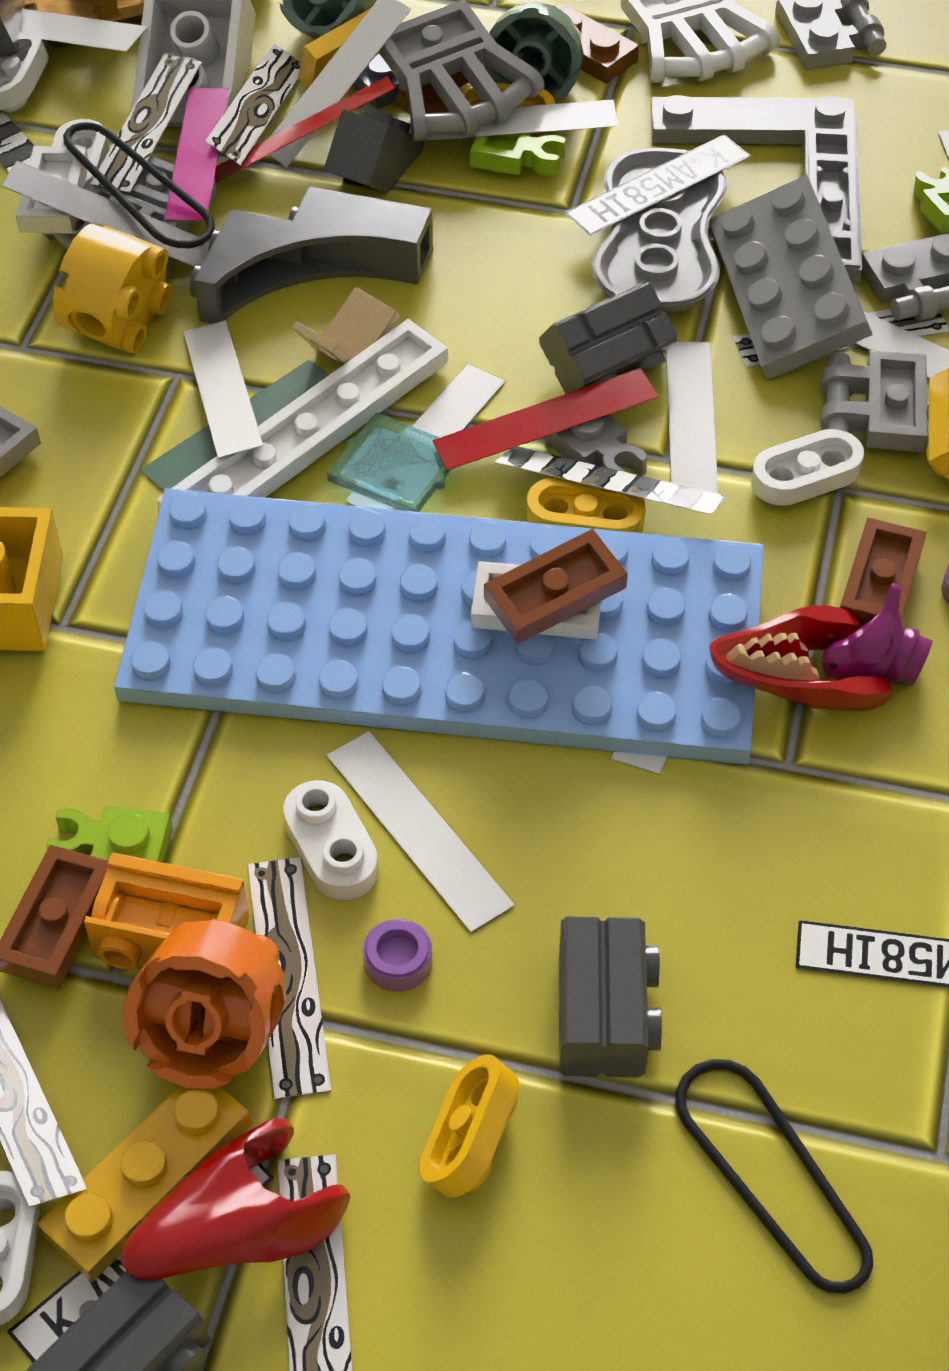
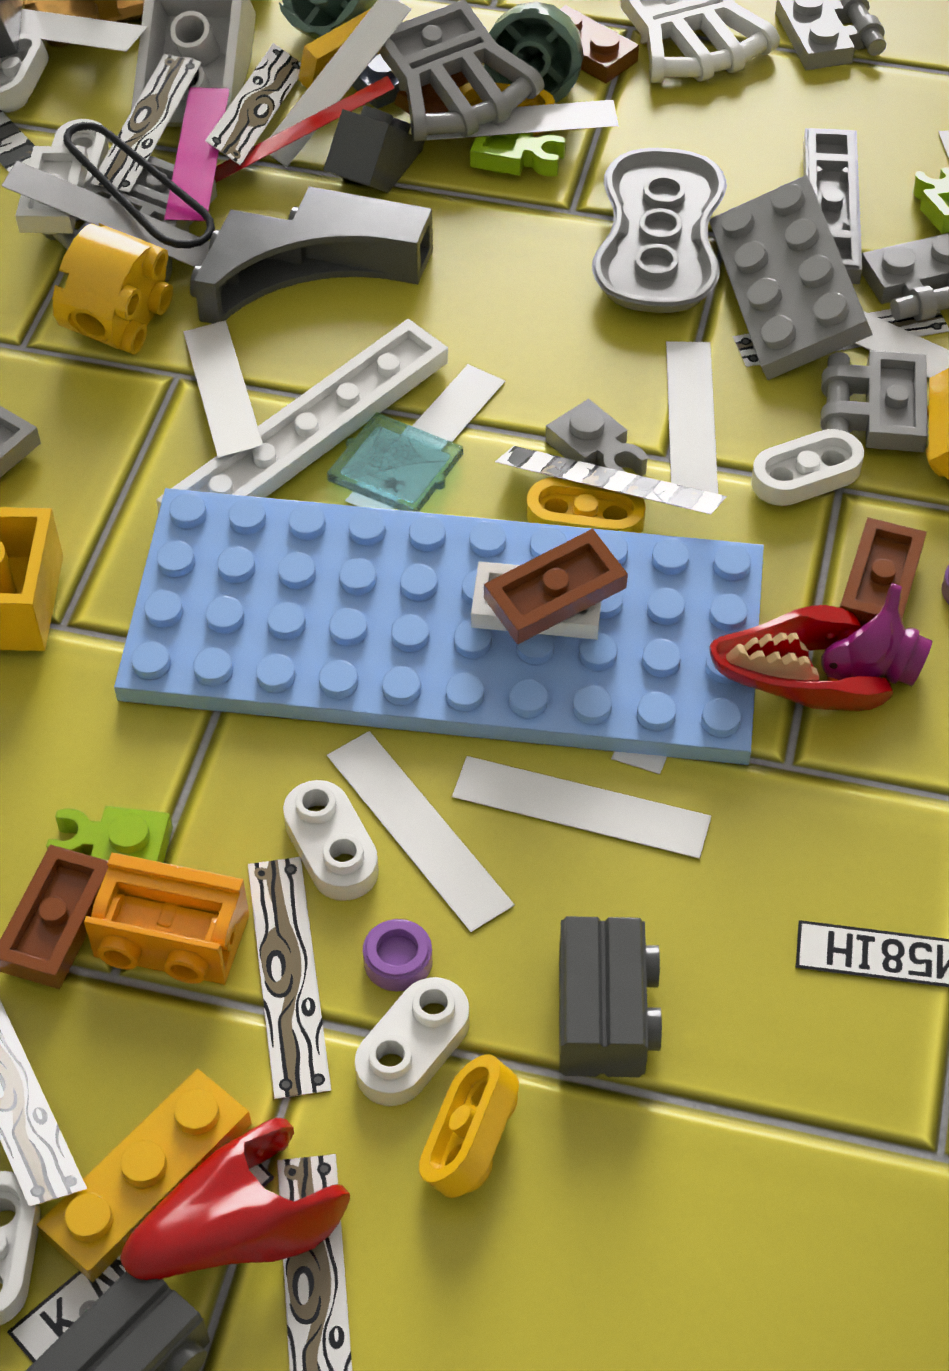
orange brick [122,921,287,1089] -> none
sand green sticker [140,360,329,491] -> none
tan bracket [292,287,400,366] -> none
red sticker [432,368,658,471] -> none
dark grey brick [539,281,678,394] -> none
sticker [565,134,750,236] -> none
plate [651,95,857,145] -> none
black piece [675,1059,873,1294] -> none
none -> white plate [355,977,469,1106]
none -> white sticker [452,756,711,859]

